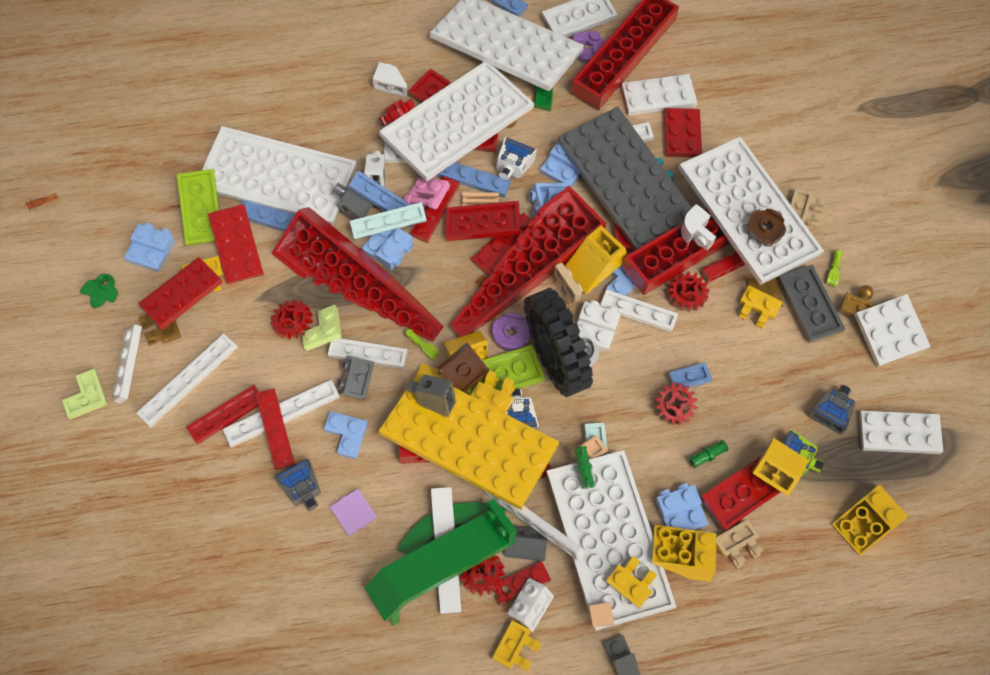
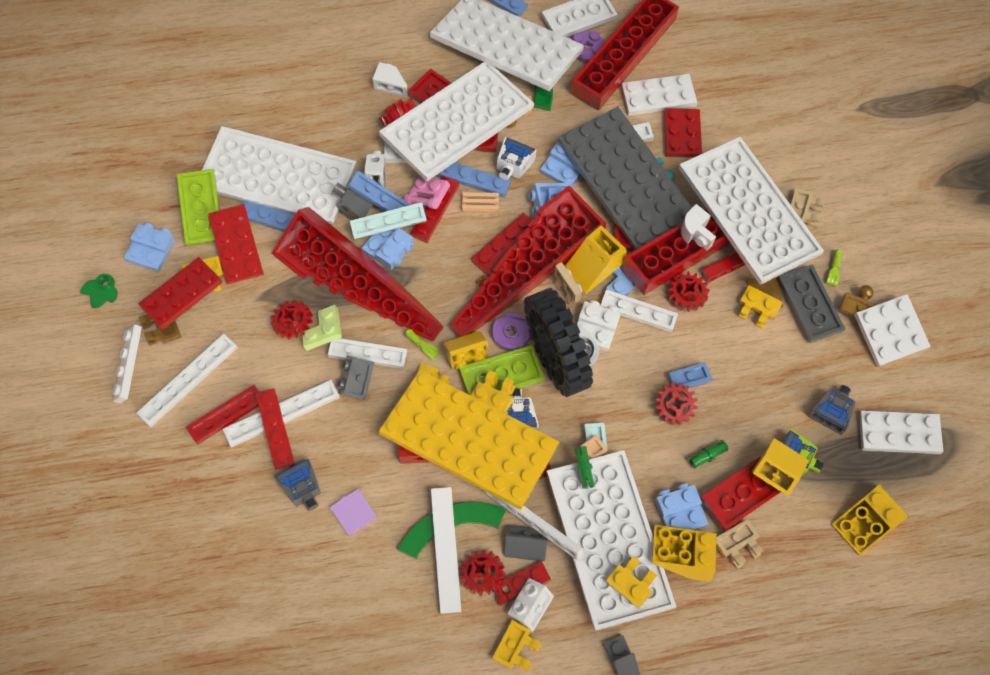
clear orange piece [26,193,59,211] -> none
yellowish green plate [62,369,108,420] -> none
light blue plate [324,411,368,460] -> none
green panel [364,498,517,626] -> none
dark grey torso [407,375,457,417] -> none
reddish brown plate [437,343,489,393] -> none
red plate [446,201,520,241] -> none
light nougat tile [589,602,614,628] -> none
reddish brown plate [746,208,786,247] -> none

